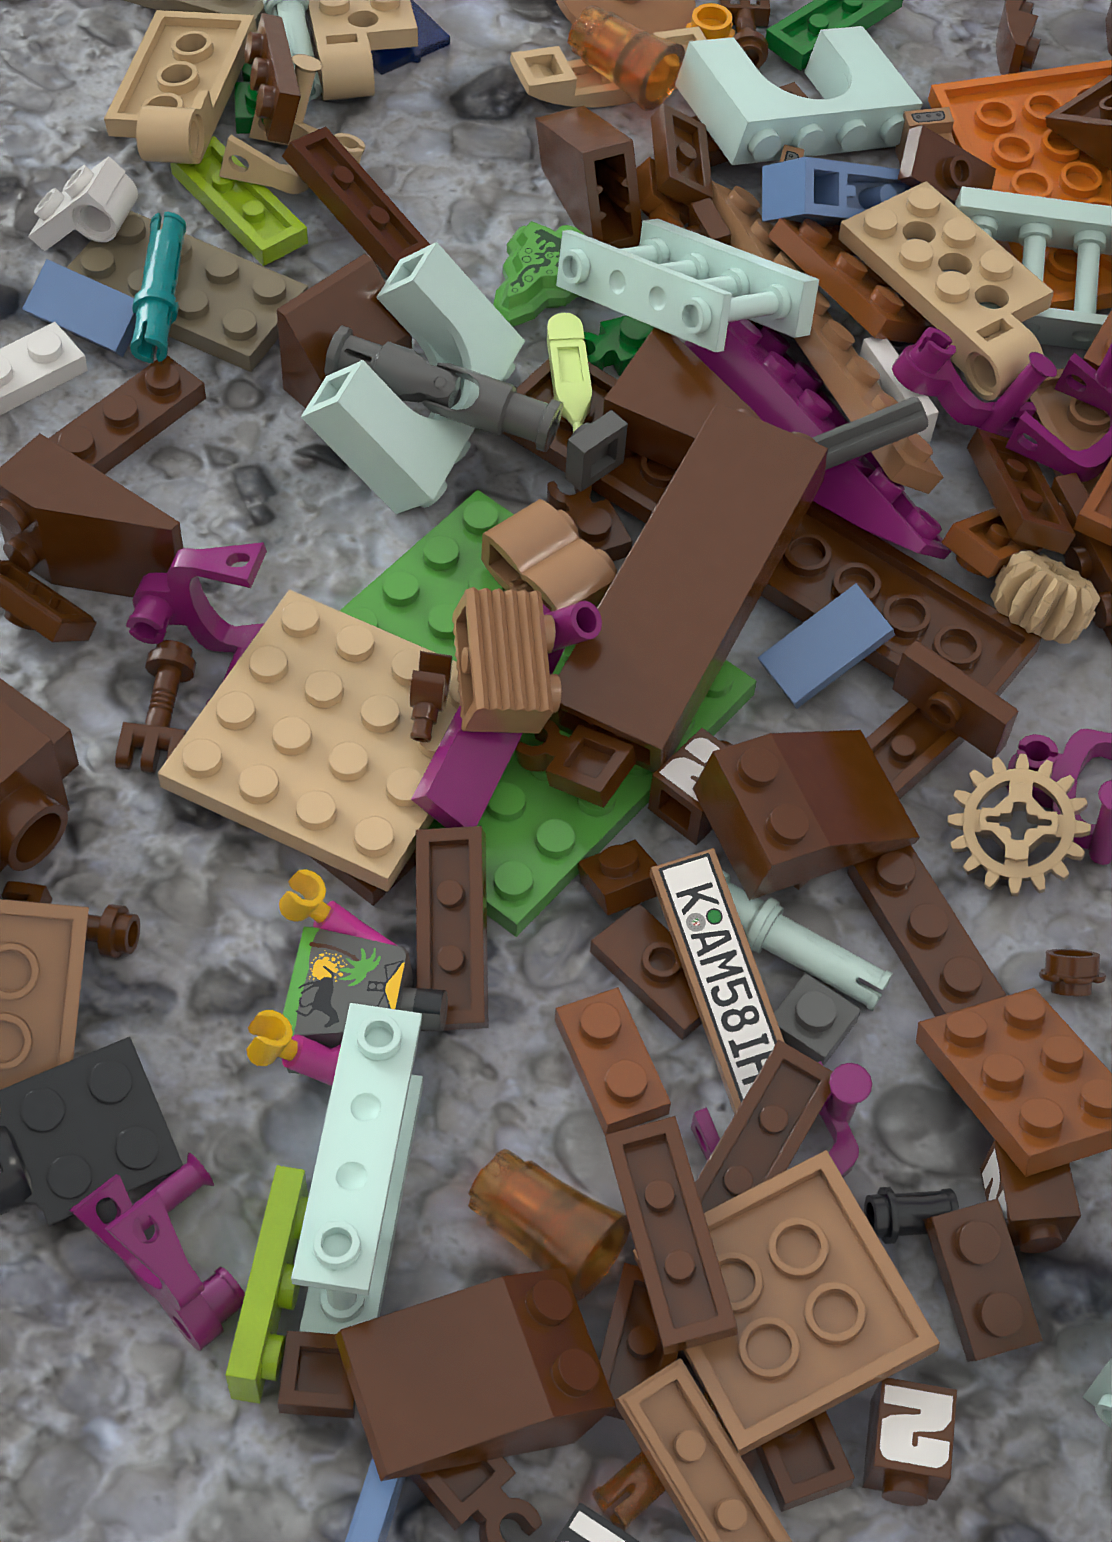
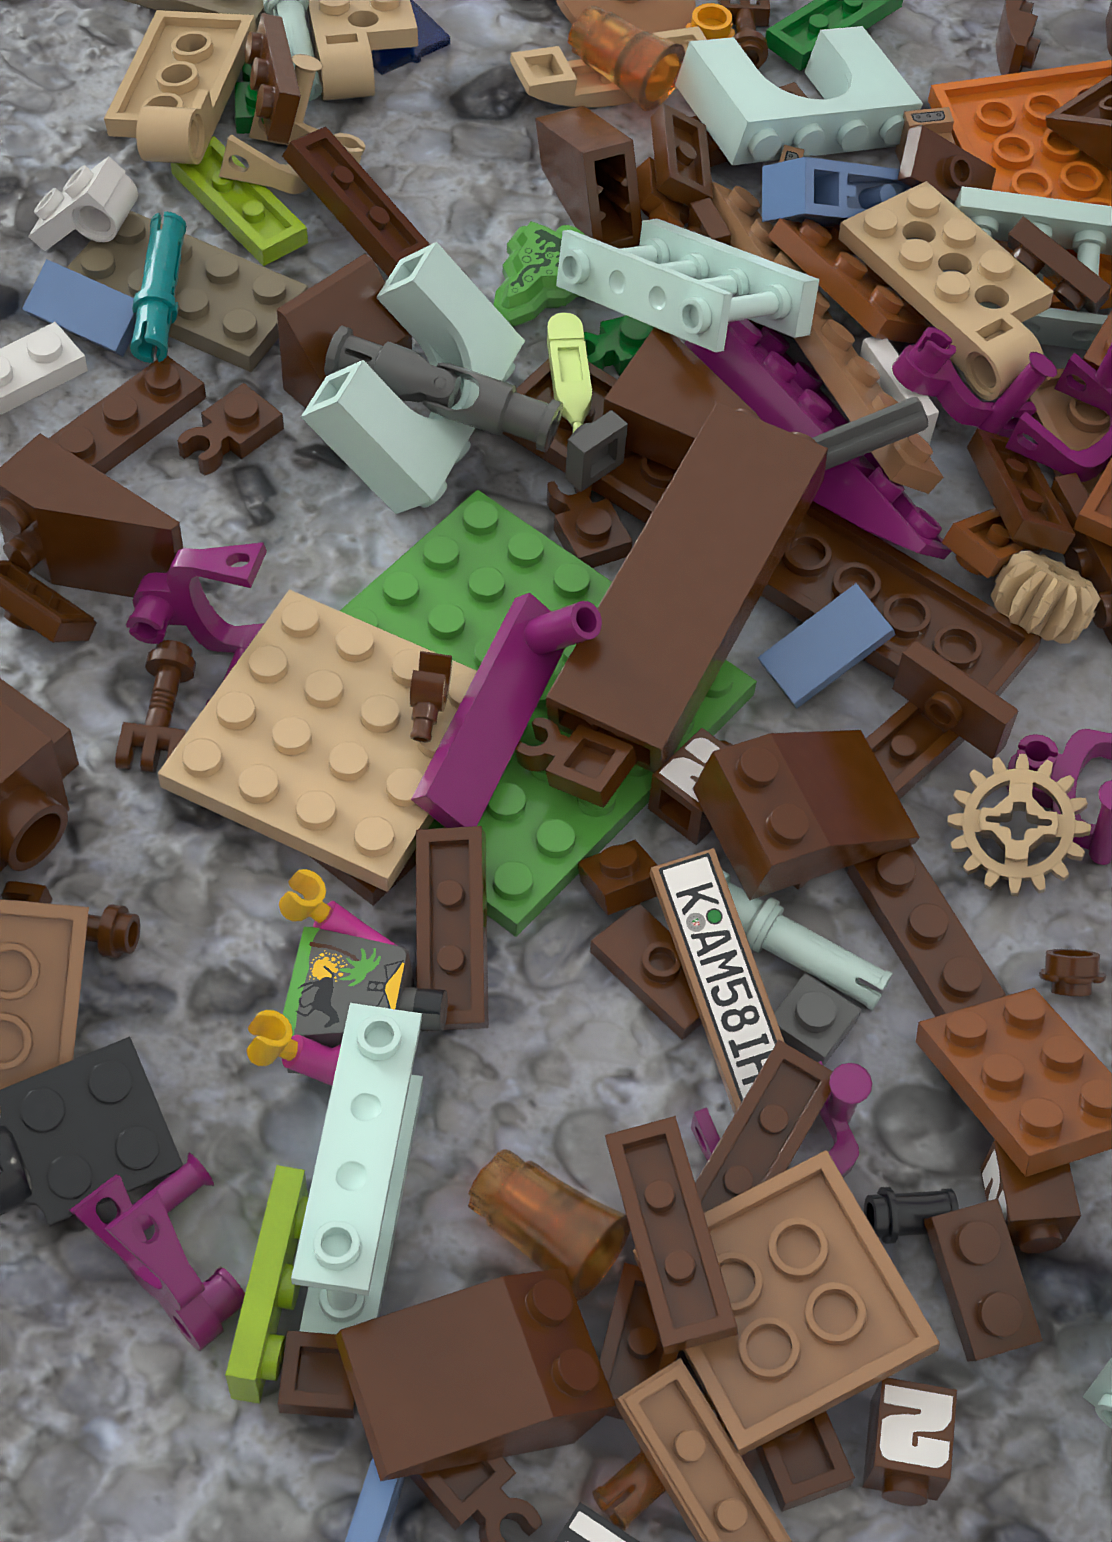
medium nougat brick [452,587,561,733] -> none
medium nougat brick [481,499,617,611] -> none
dark orange plate [555,987,671,1135] -> none
none -> reddish brown plate [177,383,284,476]
none -> reddish brown plate [1008,216,1111,314]

